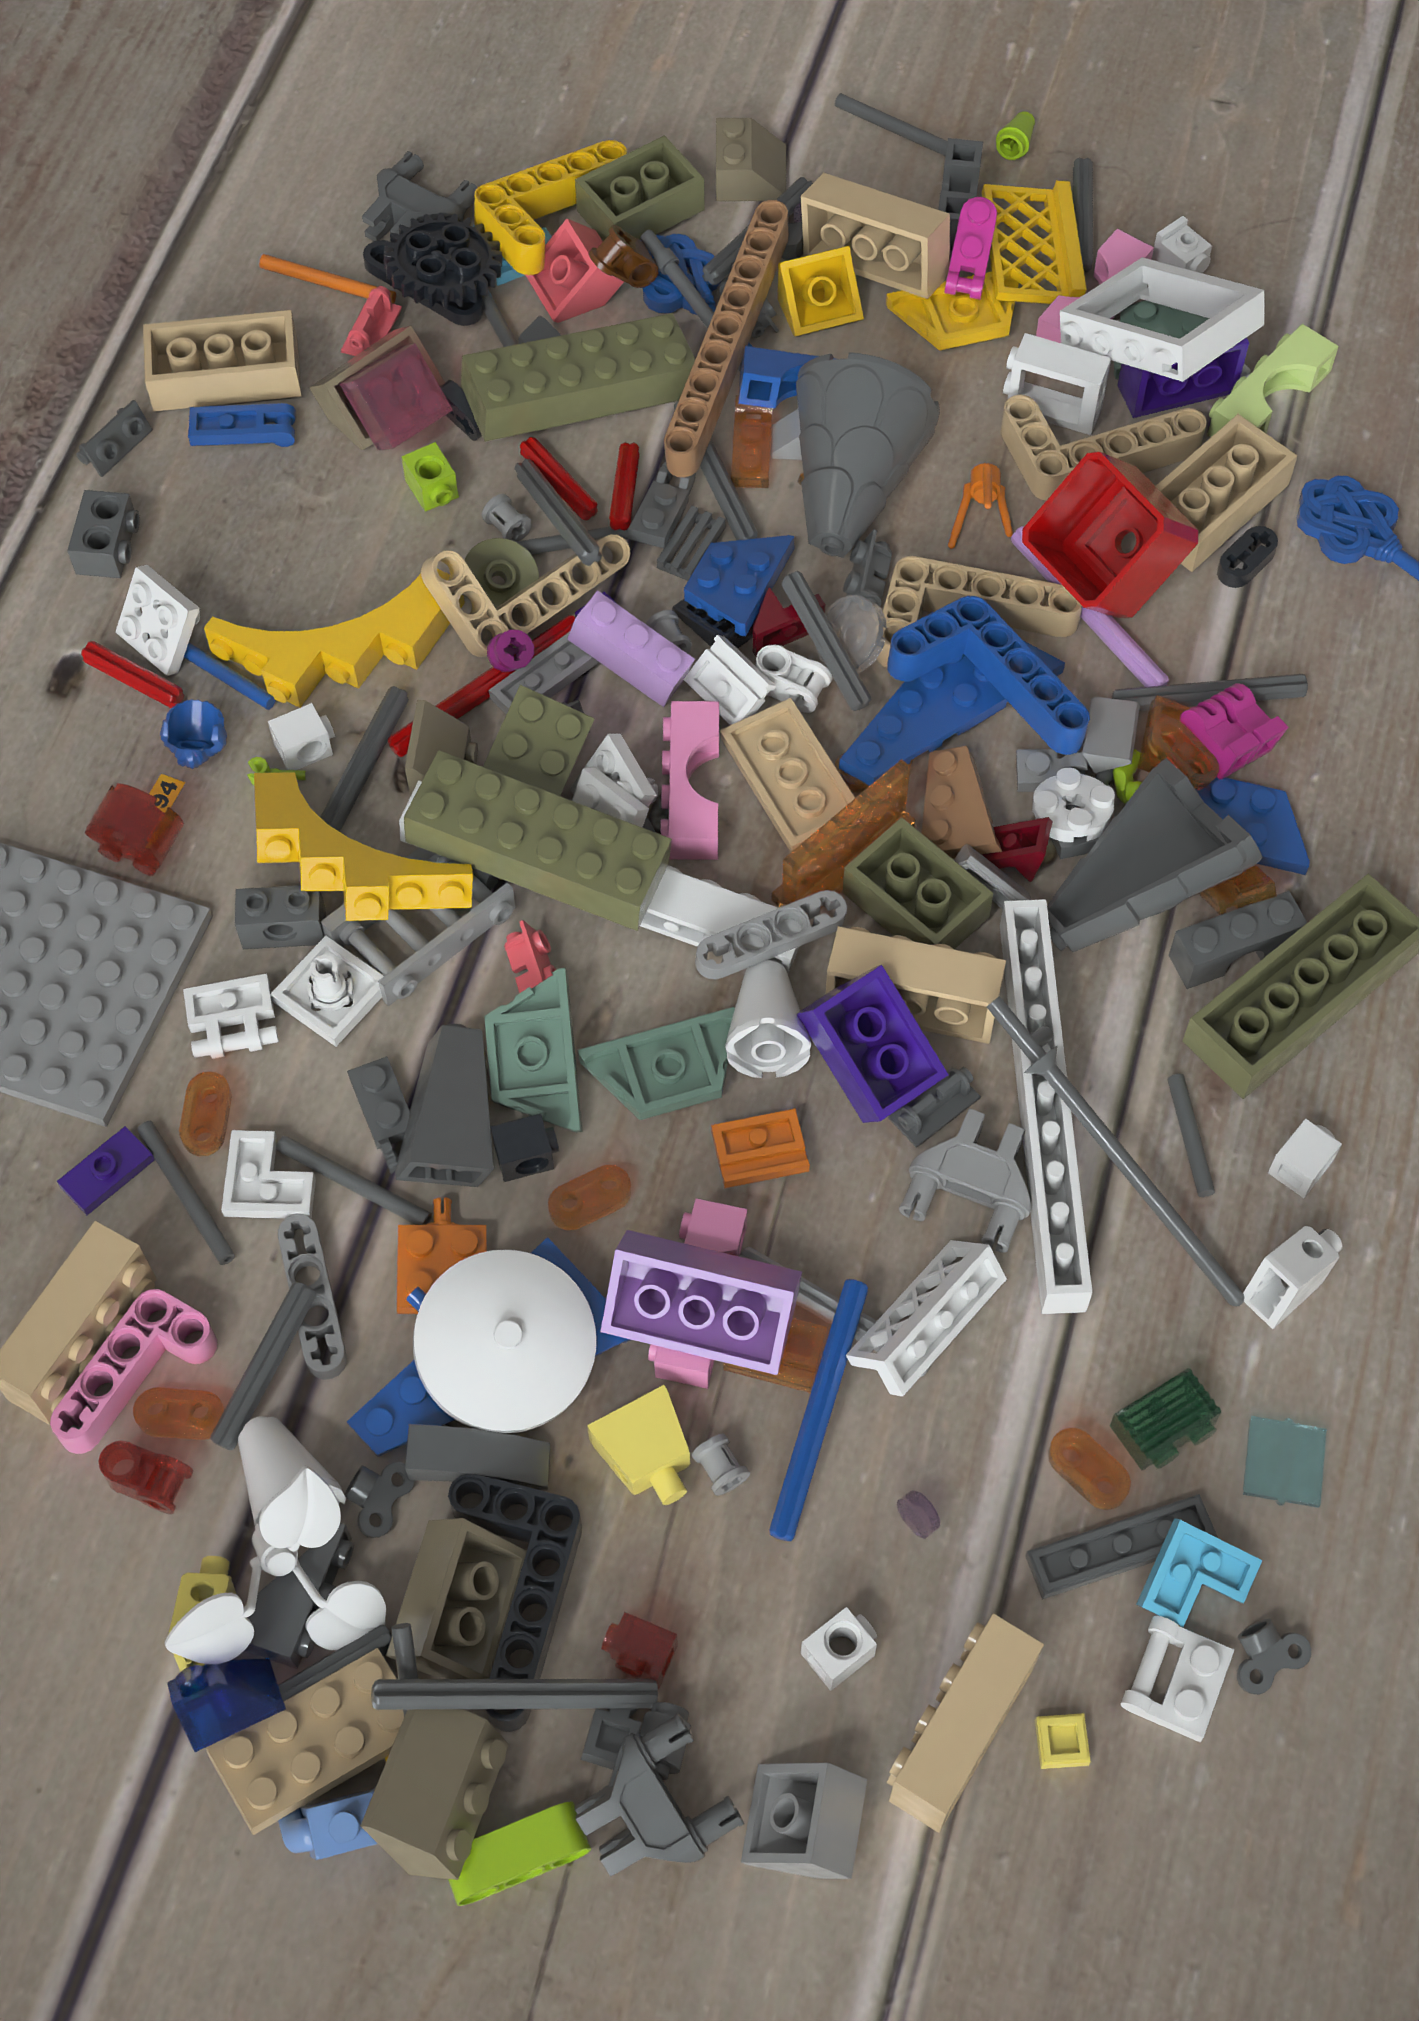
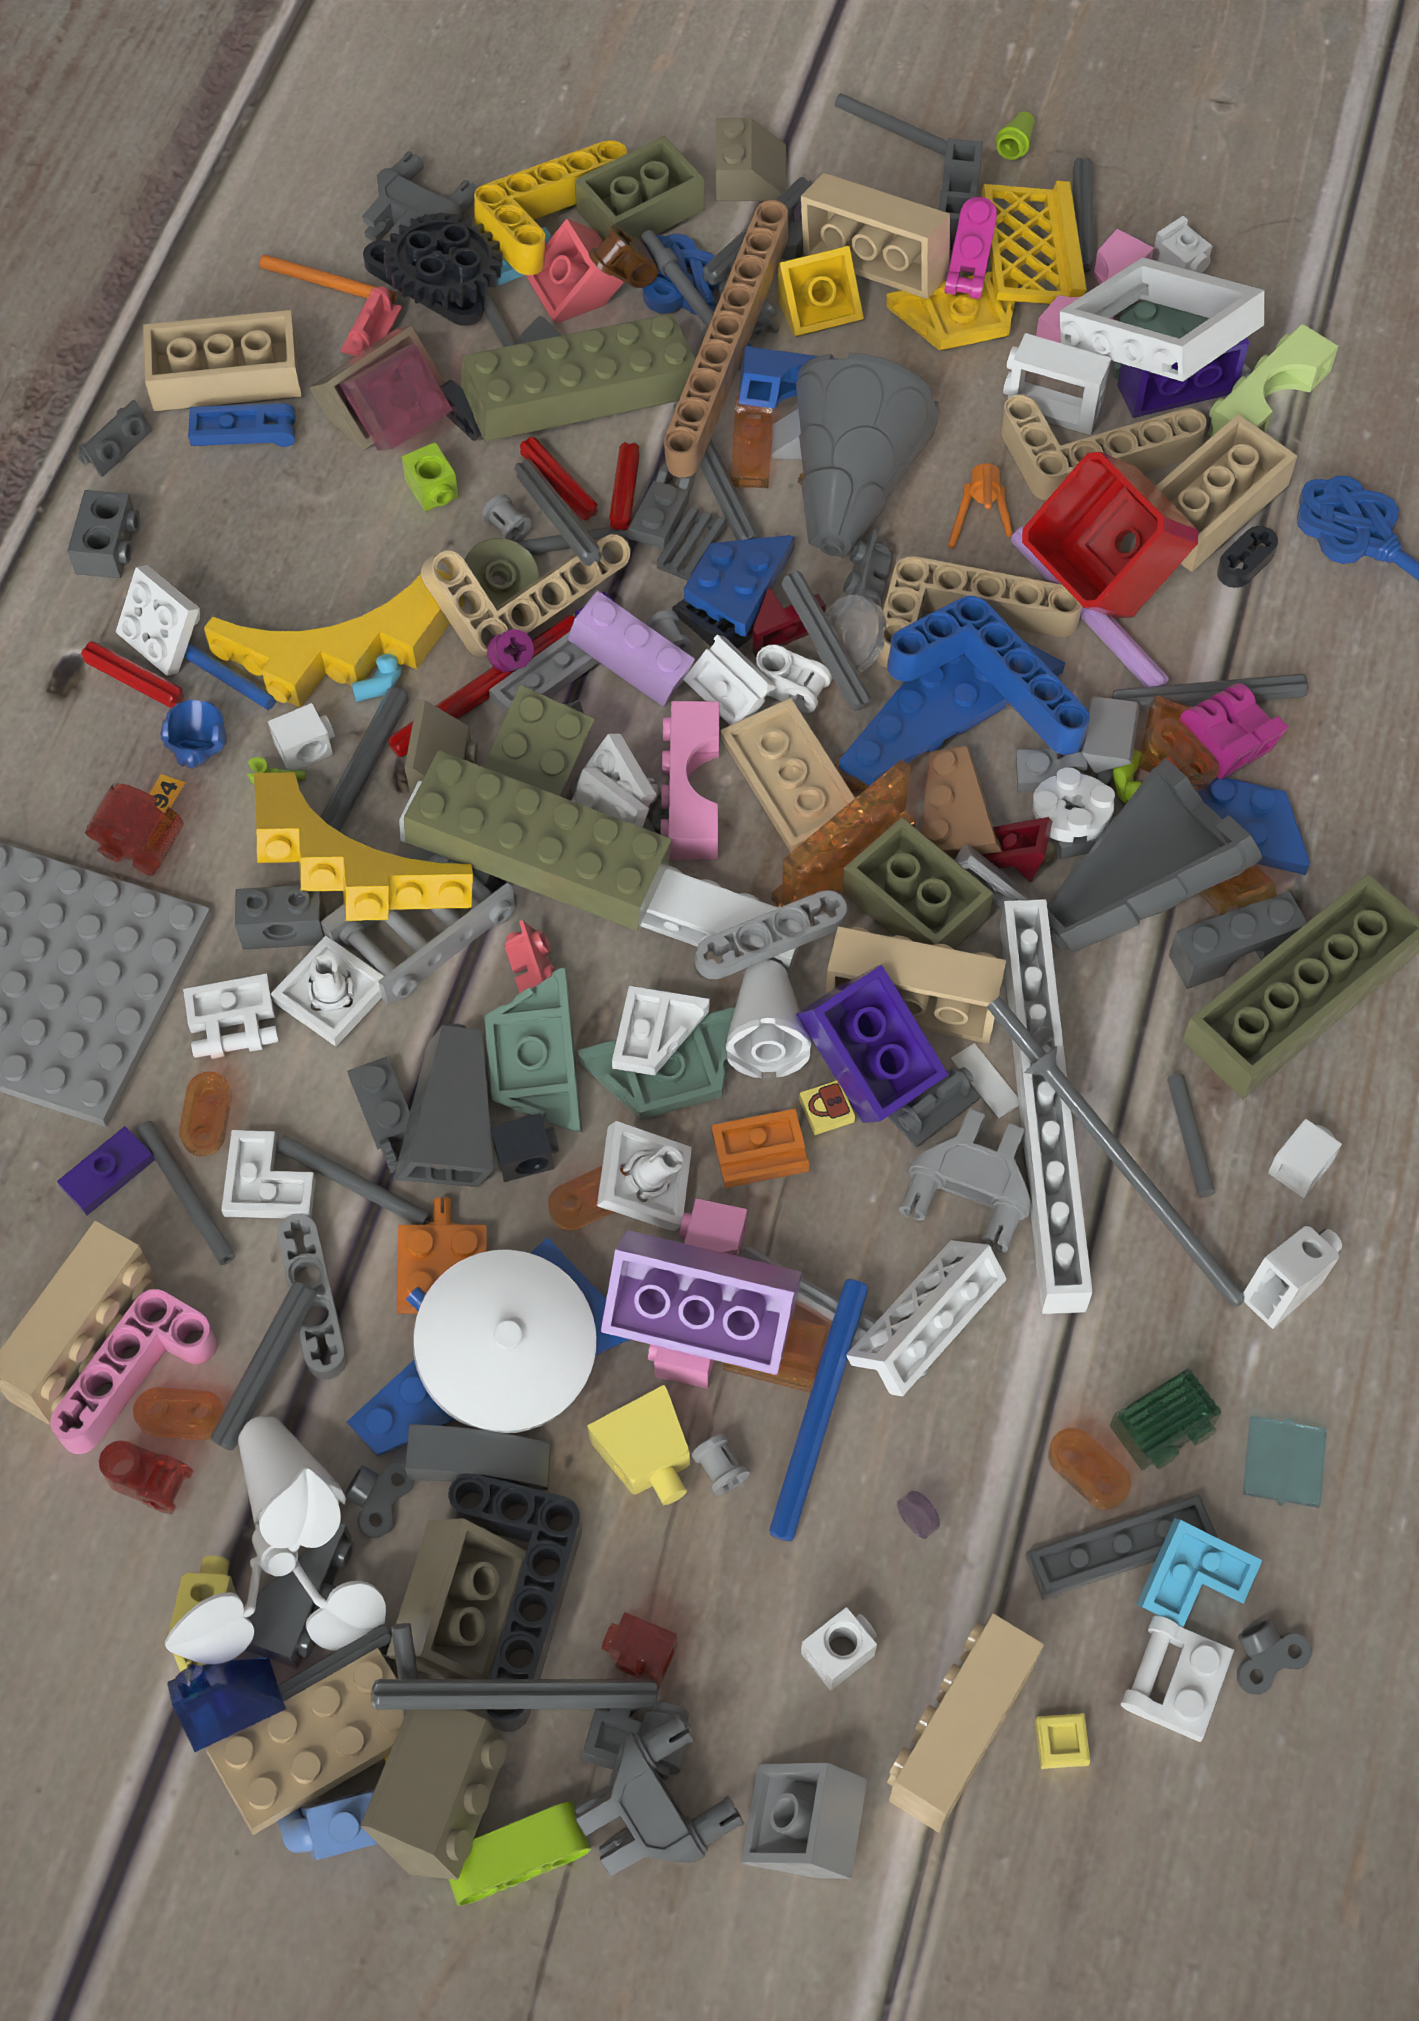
none -> medium azure arm [351,654,401,702]
none -> white plate [597,1121,692,1231]
none -> white wing [612,986,710,1075]
none -> tile [799,1081,855,1136]
none -> white sticker [951,1043,1019,1118]

